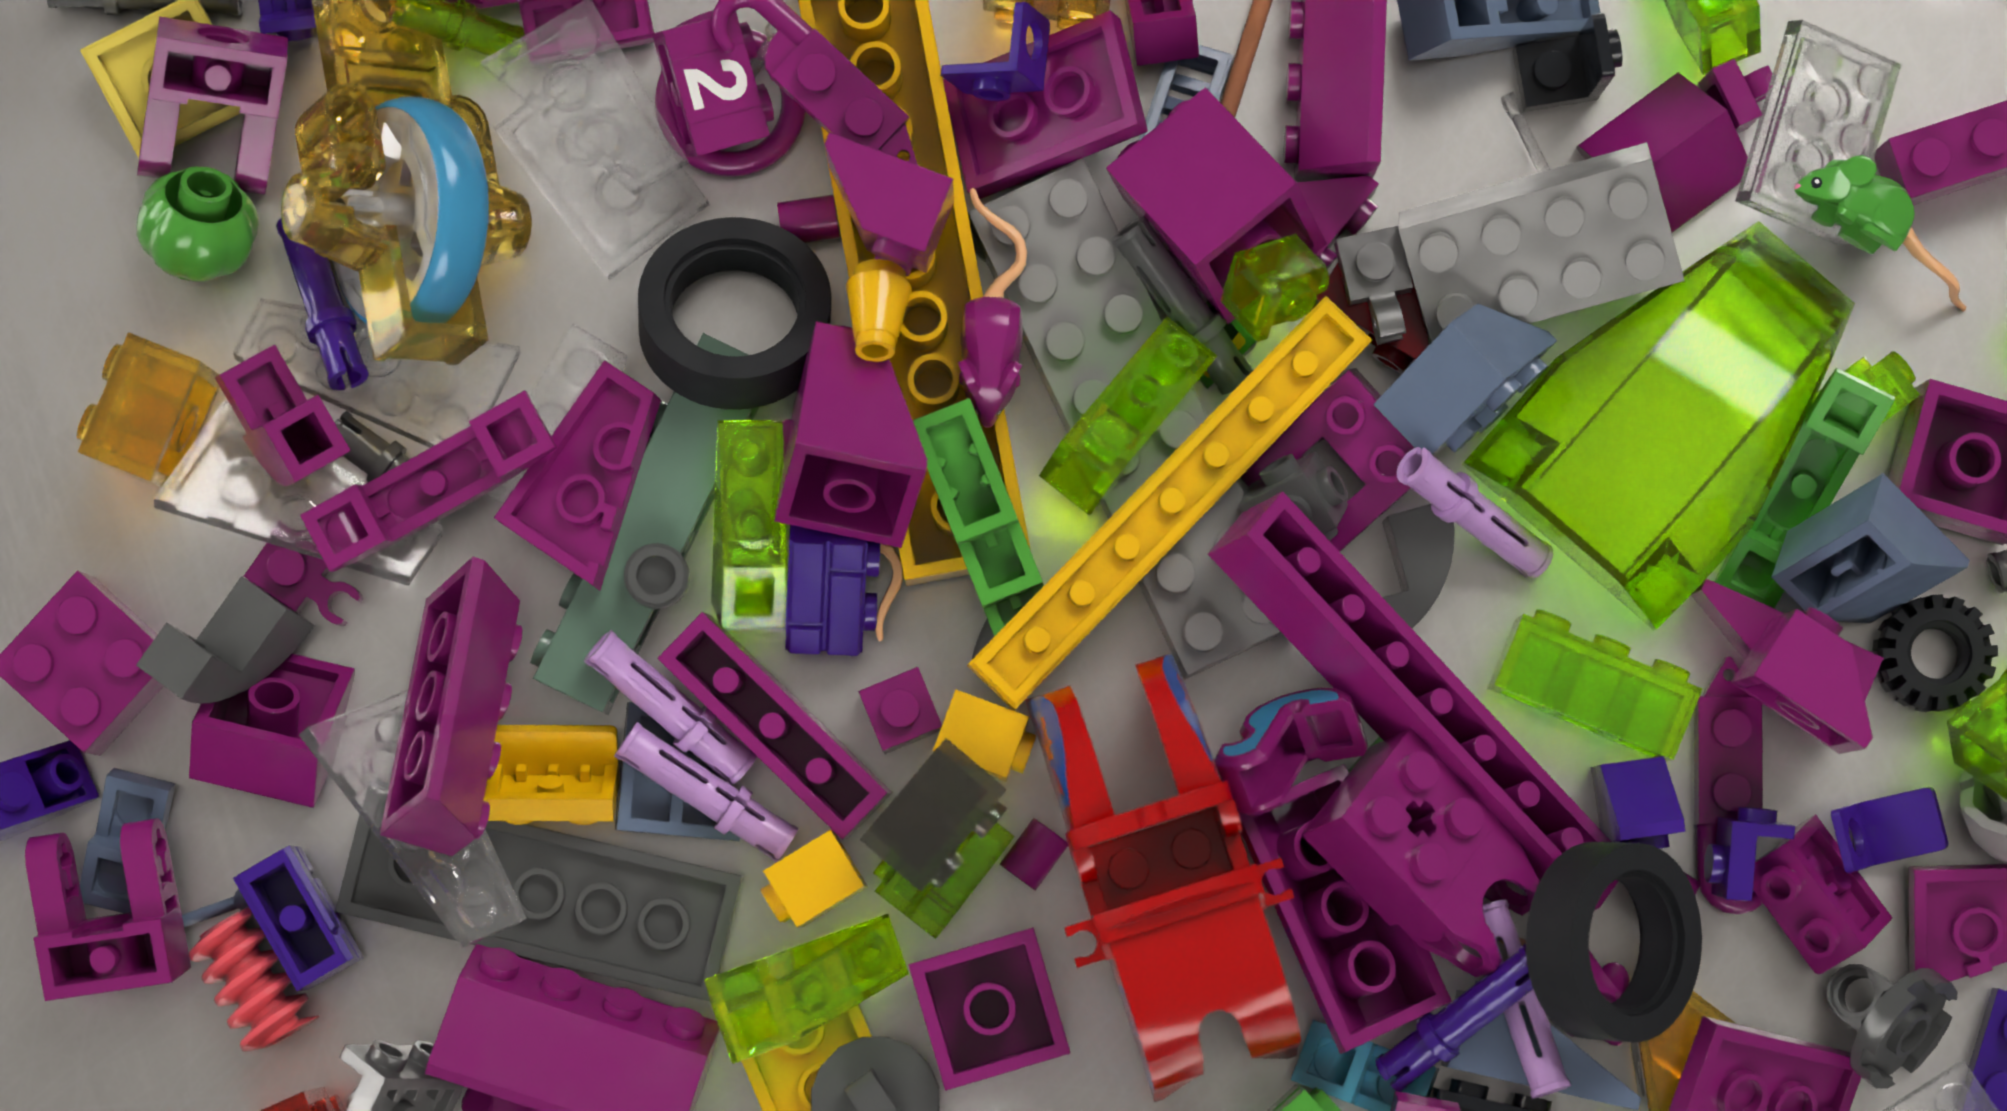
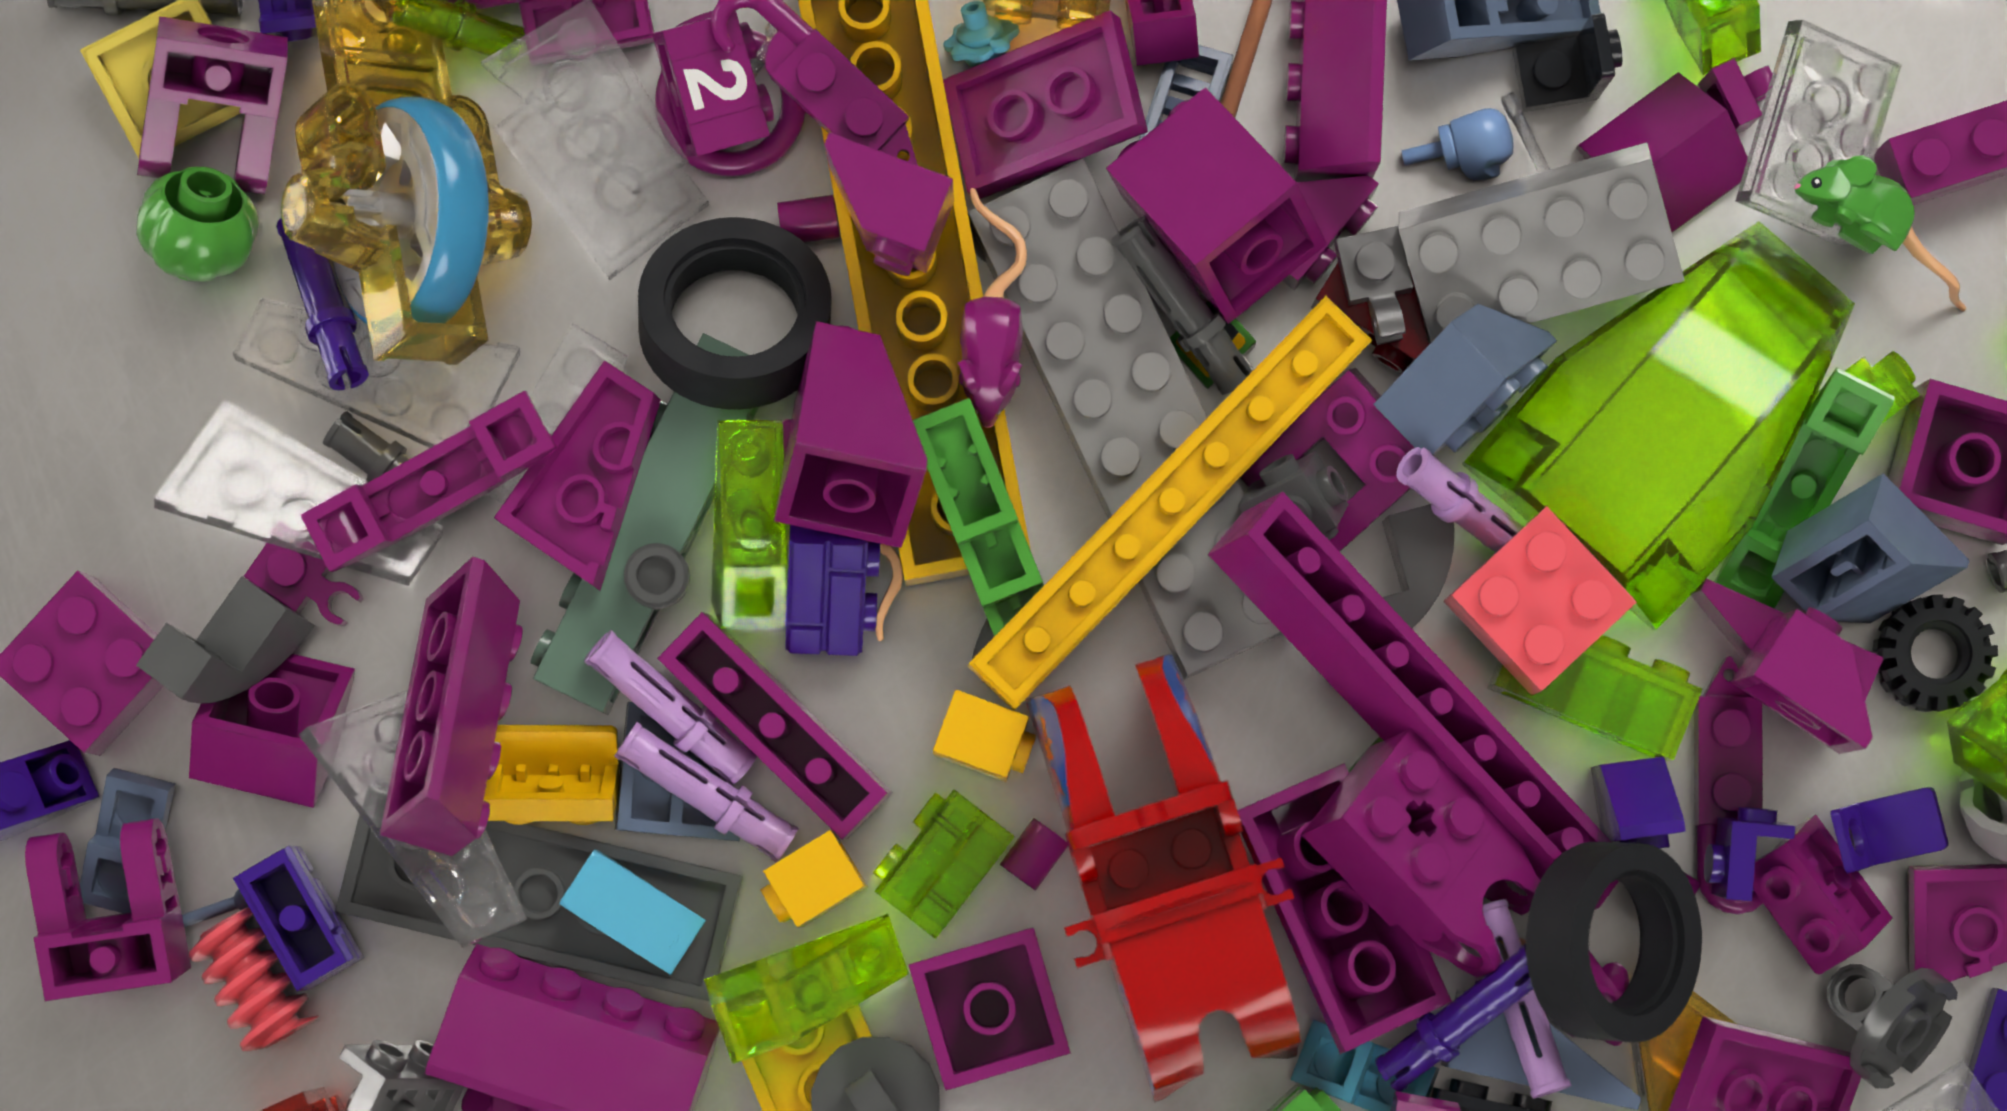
clear yellow brick [77,332,220,494] -> none
magenta brick [214,344,351,486] -> none
yellow cone [846,259,911,362] -> none
magenta brick [858,667,942,754] -> none
clear smoke brick [860,738,1008,892] -> none
dark purple bracket [941,2,1050,101] -> none
clear neon green slope [1039,316,1217,516] -> none
magenta animal [1215,687,1368,816] -> none
clear neon green brick [1220,233,1329,342] -> none
none -> medium azure slope [559,849,706,975]
none -> medium azure plant [943,1,1020,67]
none -> light blue piece [1401,108,1514,181]
none -> coral brick [1443,507,1637,696]

